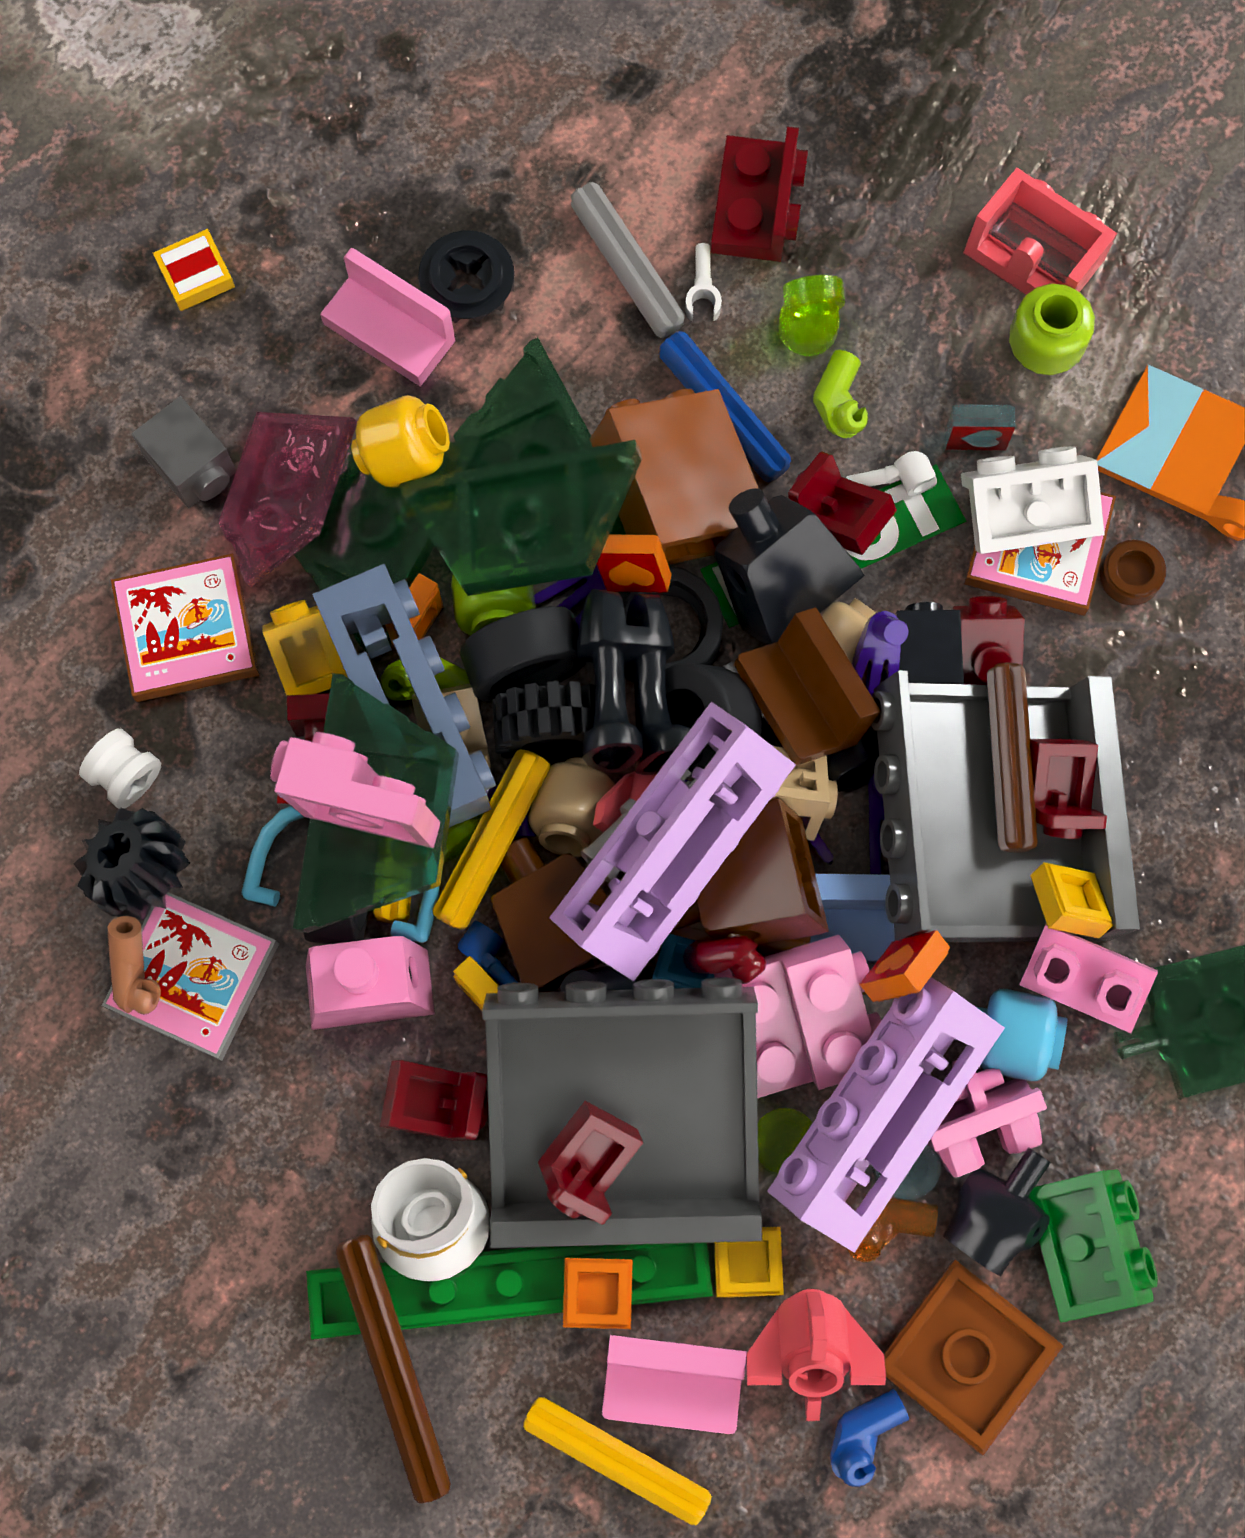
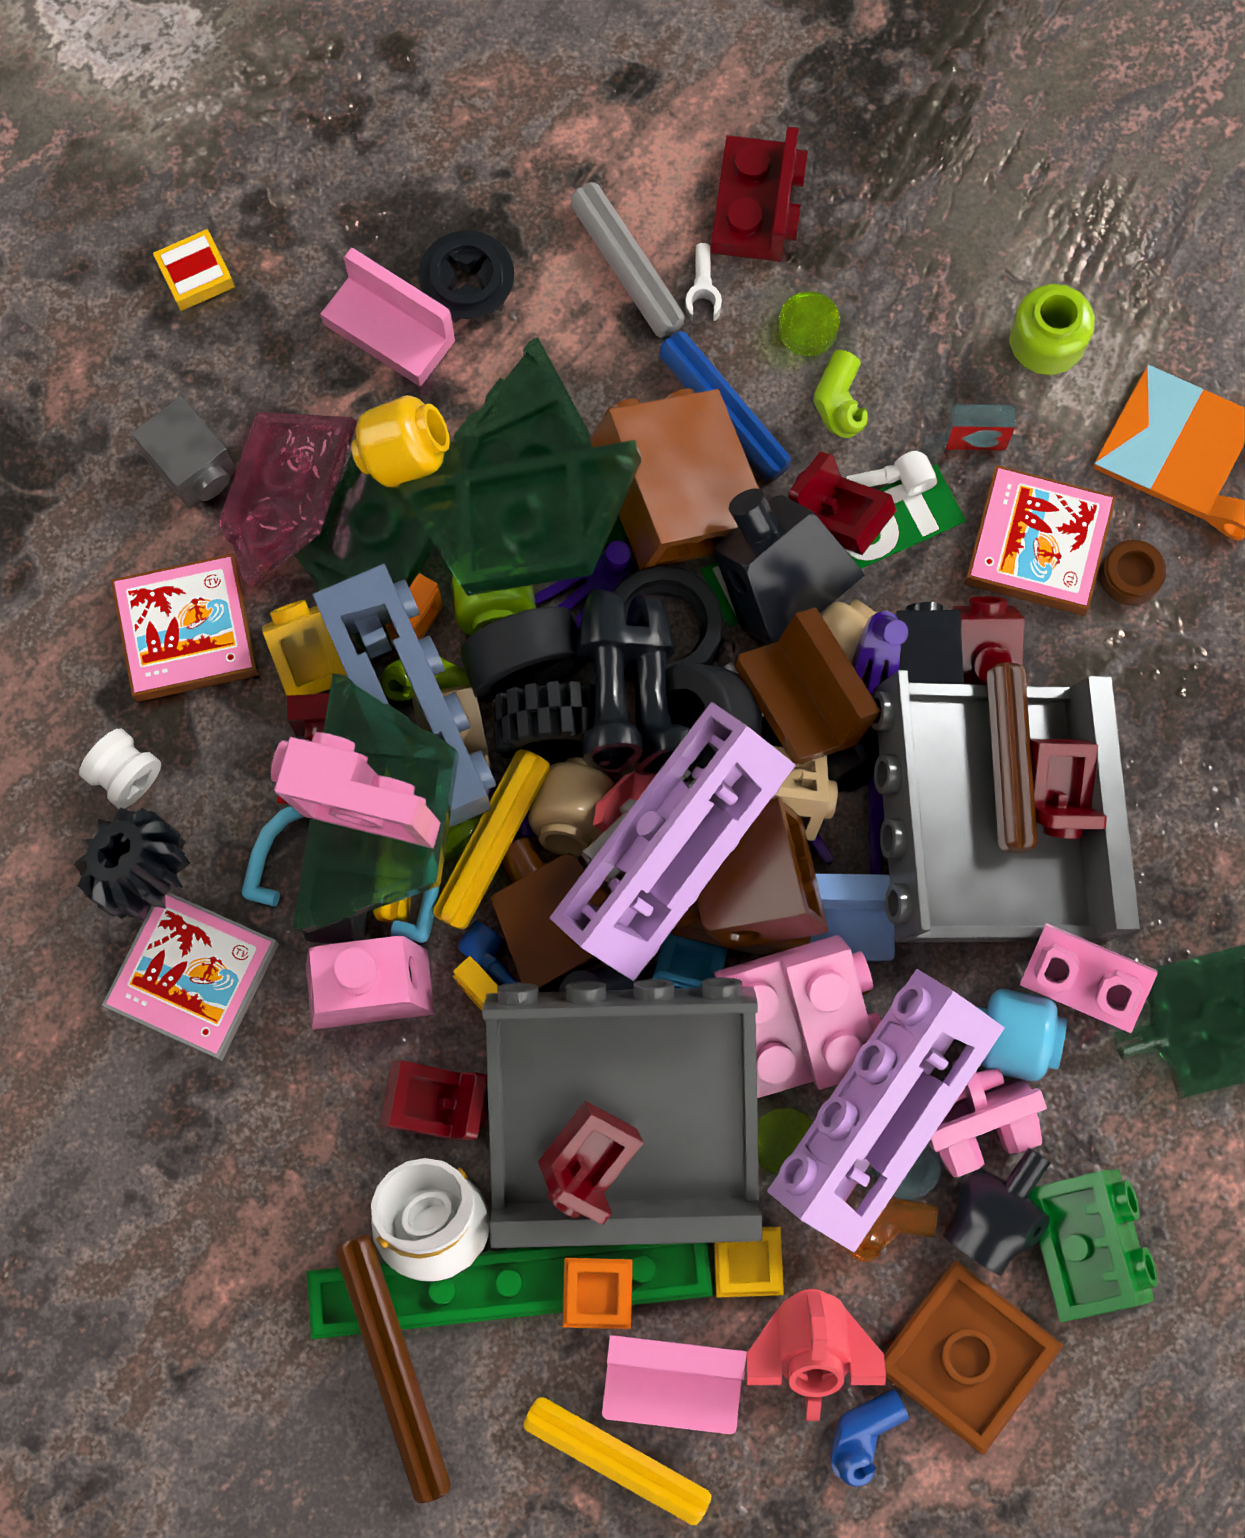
nougat arm [107,916,161,1015] -> none
tile [592,534,672,592] -> none
dark red arm [683,935,766,984] -> none
clear neon green tile [782,275,846,318] -> none
orange tile [859,930,950,1002] -> none
white bracket [961,446,1105,554] -> none
coral window [963,168,1117,295] -> none
yellow tile [1030,862,1113,938] -> none

